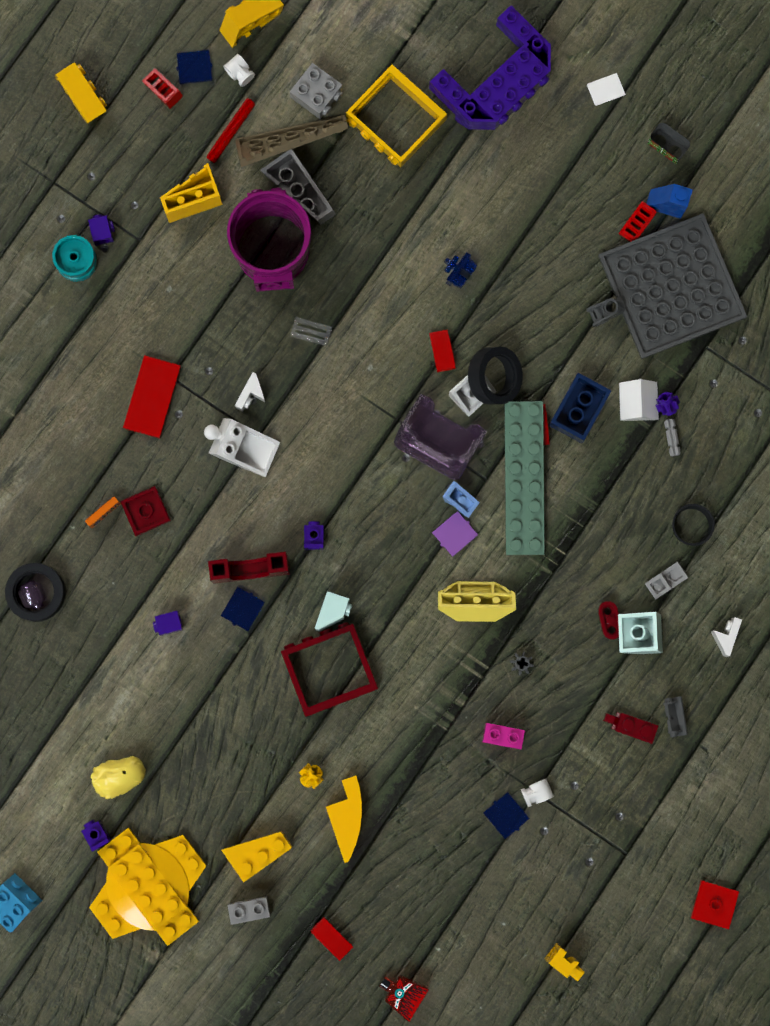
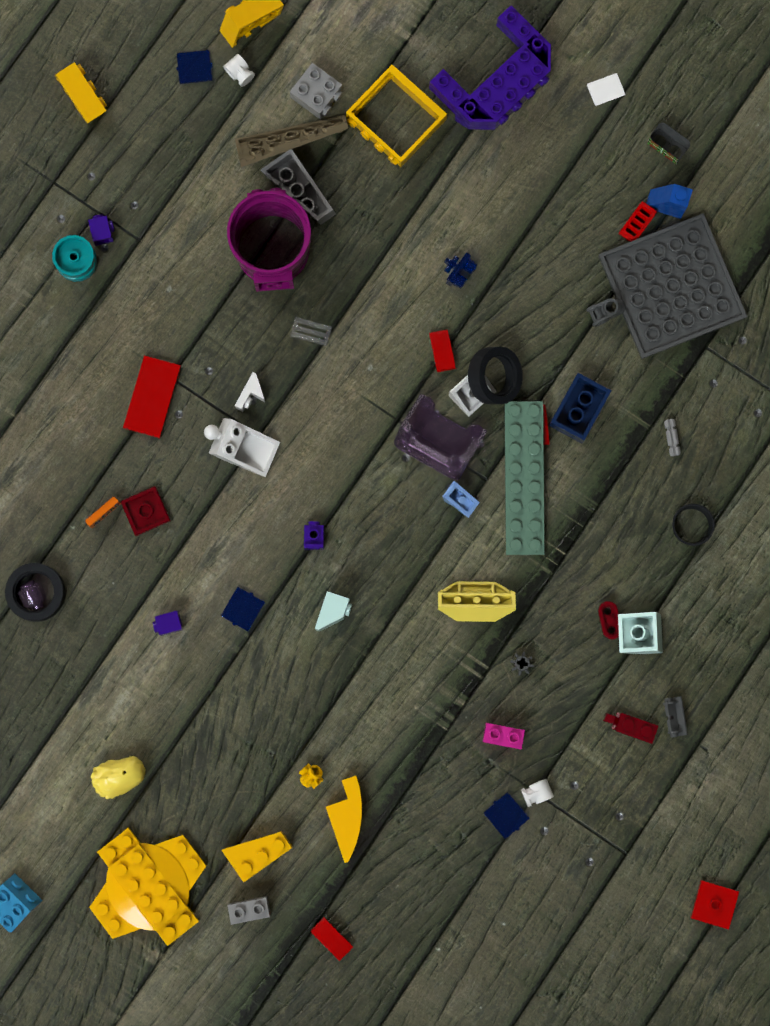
dark purple brick [81,819,112,852] -> none
red slope [142,68,183,109] -> none
yellow wedge [160,163,223,223] -> none
red axle [207,98,255,163] -> none
dark red arch [208,552,290,584] -> none
dark red window [281,622,378,717] -> none
torso [379,975,429,1022] -> none
medium lavender piece [432,511,478,557] -> none
yellow hips [544,943,585,981] -> none
white slope [619,379,659,421] -> none
light grey slope [645,562,689,600] -> none
dark purple gear [655,392,680,416] -> none
white slope [711,617,742,657] -> none

